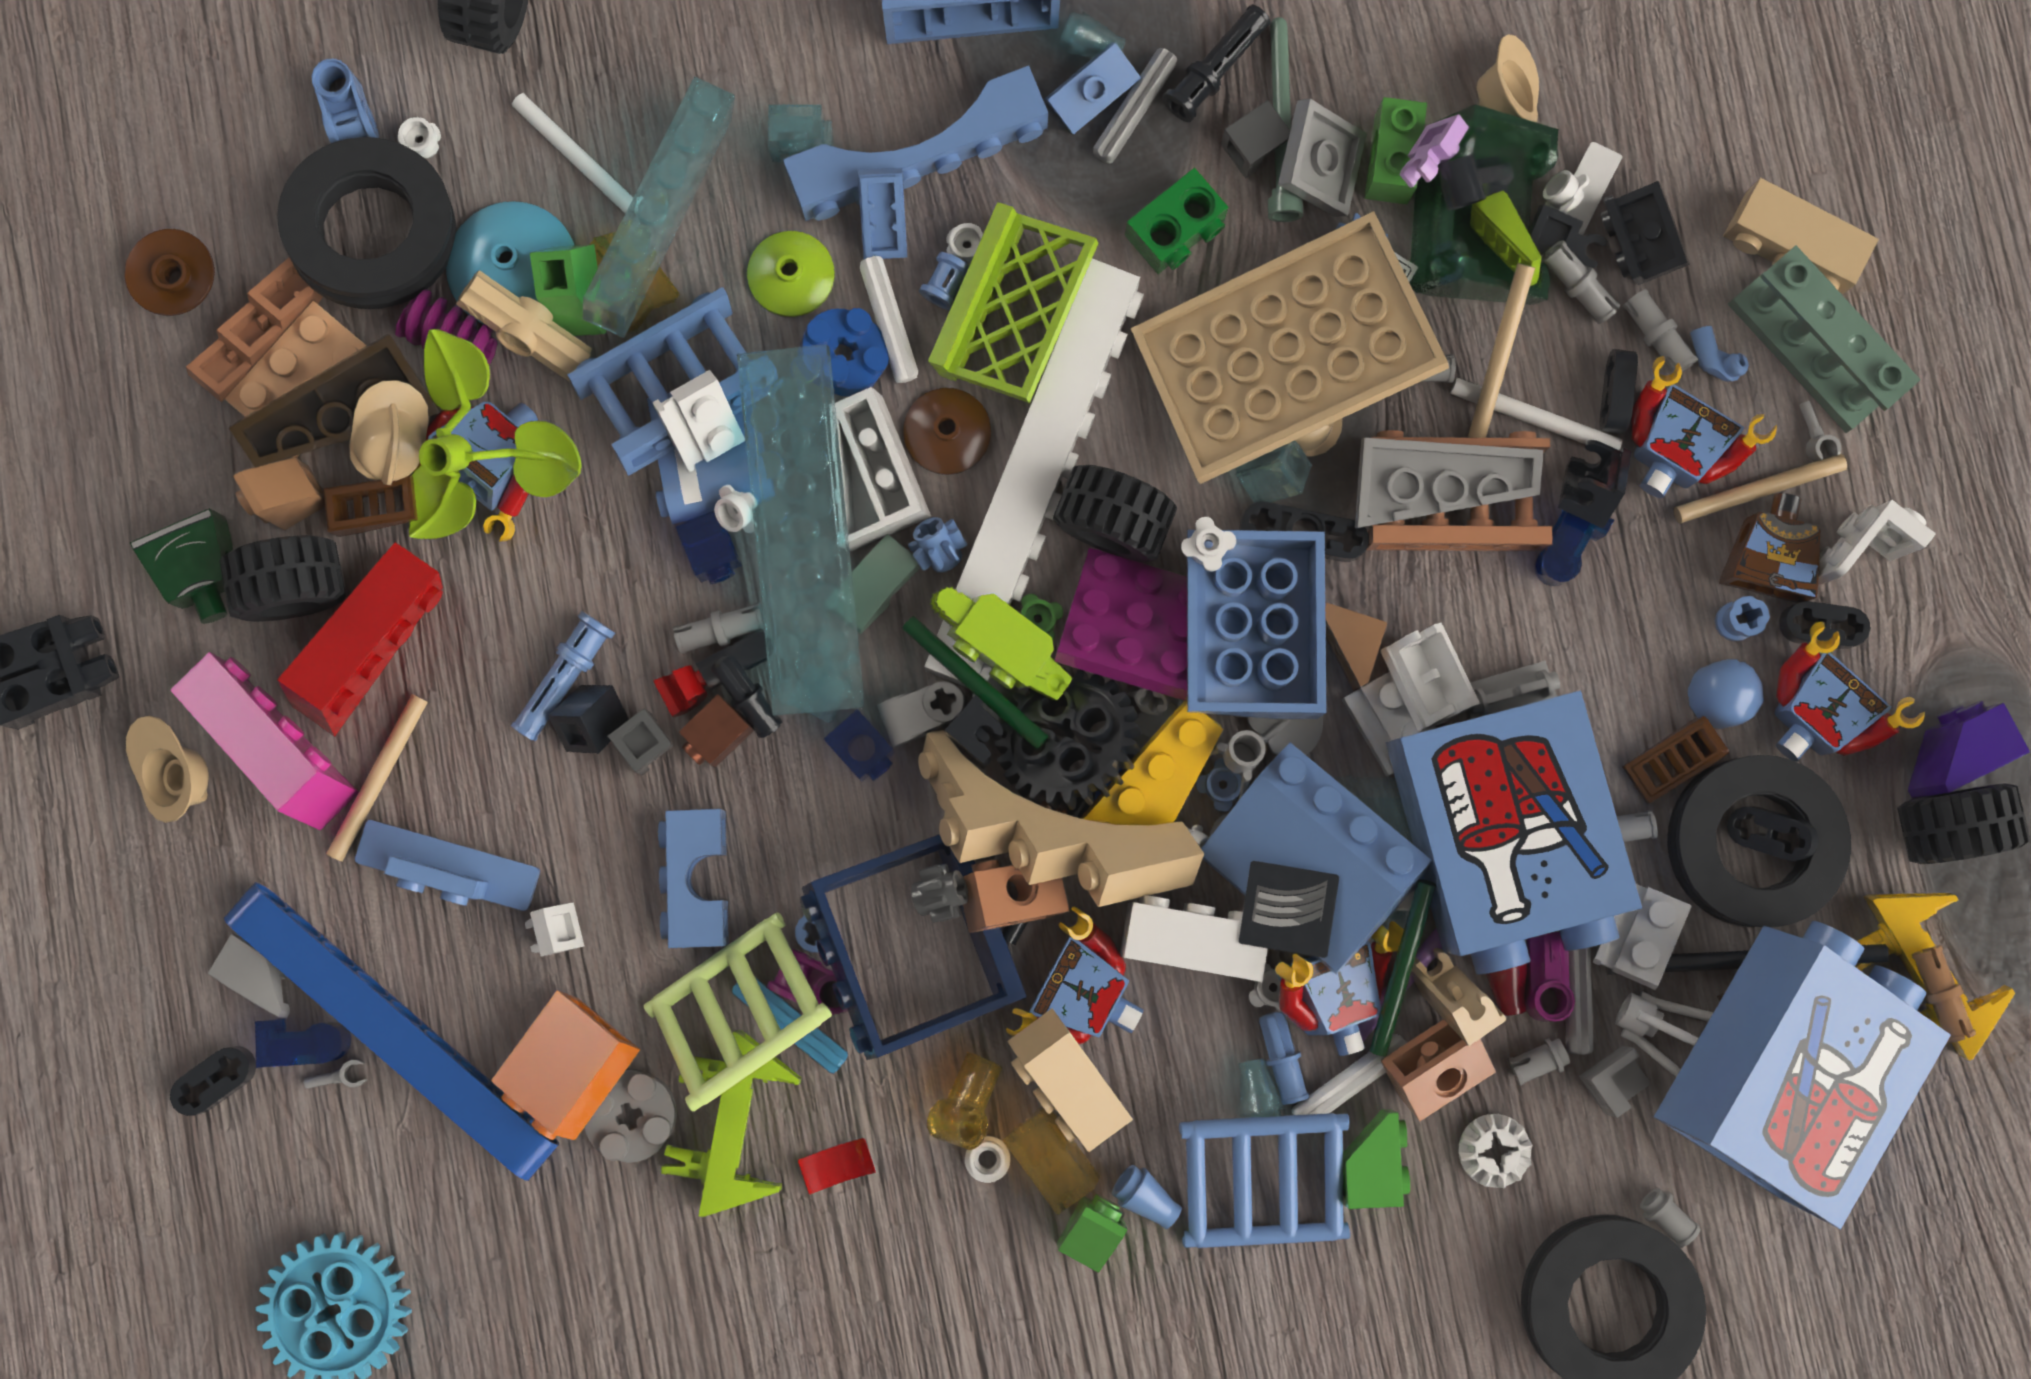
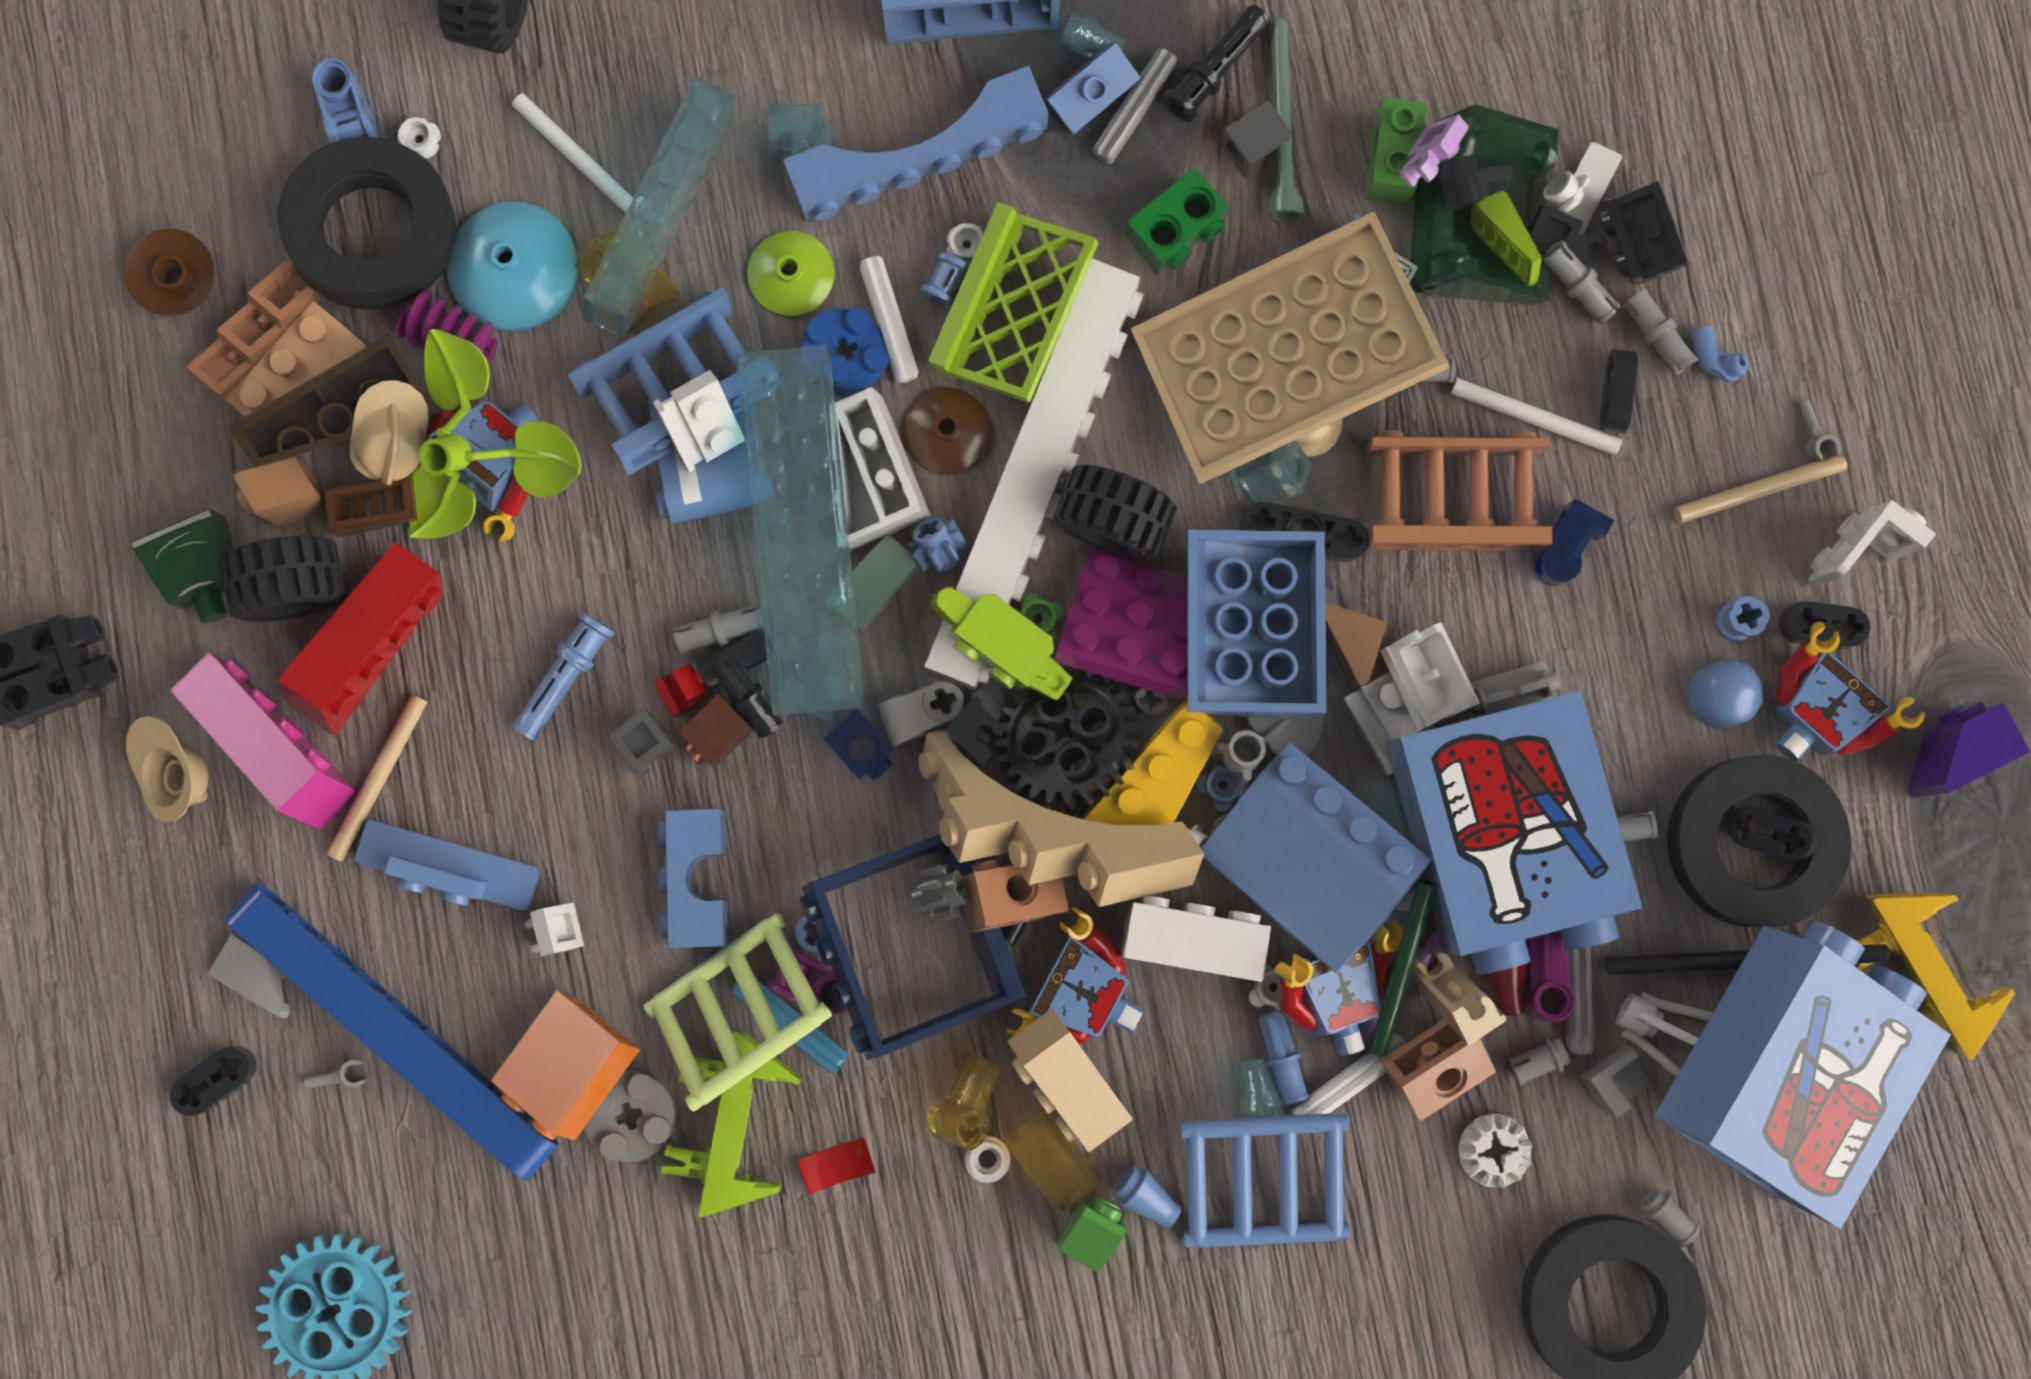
clear blue leg [255,1019,351,1068] -> none
tan piece [456,270,592,382] -> none
bright green slope [530,244,607,336] -> none
black panel [548,685,629,754] -> none
clear blue brick [675,511,742,584] -> none
white plate [714,485,758,533] -> none
medium blue plate [858,168,907,259] -> none
dark green bar [902,616,1048,749] -> none
white plate [1181,517,1236,572] -> none
black sticker [1239,861,1339,958] -> none
light grey plate [1278,99,1367,217] -> none
bright green slope [1343,1109,1410,1209] -> none
light grey wing [1355,438,1543,528] -> none
tan bar [1468,264,1535,438] -> none
tan piece [1476,34,1539,127] -> none
black hinge [1558,440,1631,528] -> none
white plate [1593,884,1692,990] -> none
reddish brown slope [1622,716,1729,804] -> none
torso [1631,356,1777,498] -> none
torso [1719,493,1821,603] -> none
tan brick [1723,178,1879,294] -> none
sand green fence [1728,245,1921,433] -> none
black tyre [1897,783,2030,864] -> none
medium nougat pin [1911,945,1976,1043] -> none

